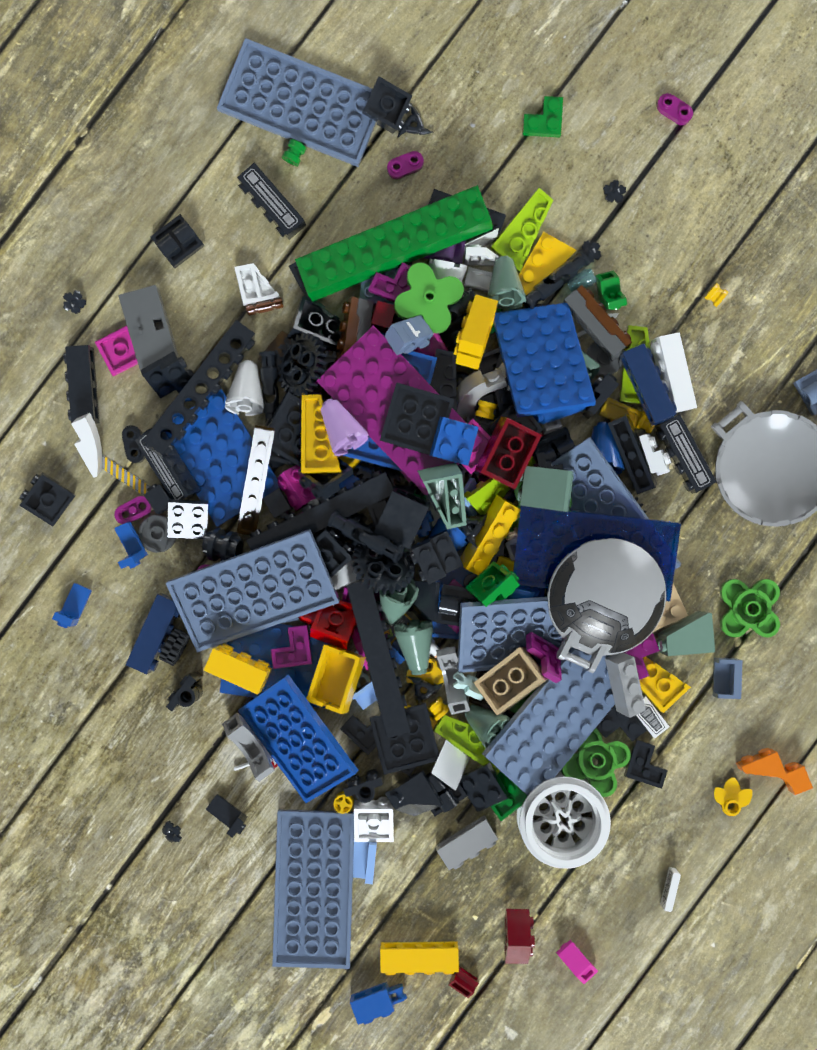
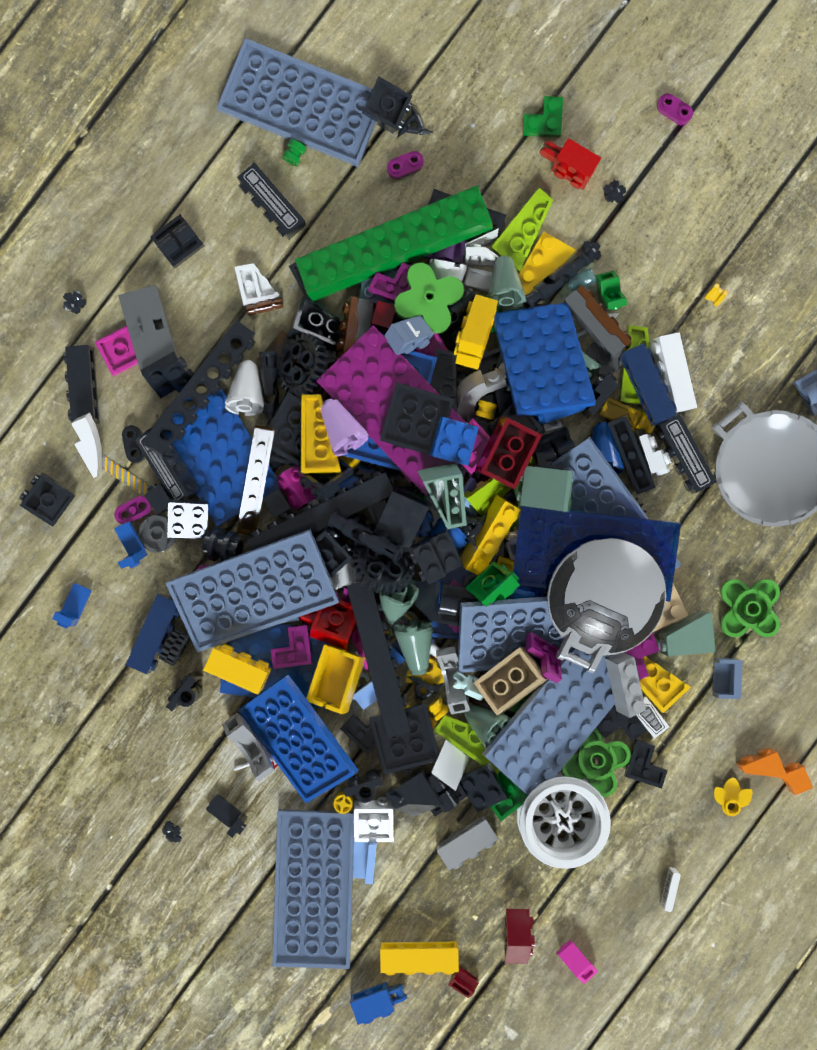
none -> red brick [539,138,602,190]

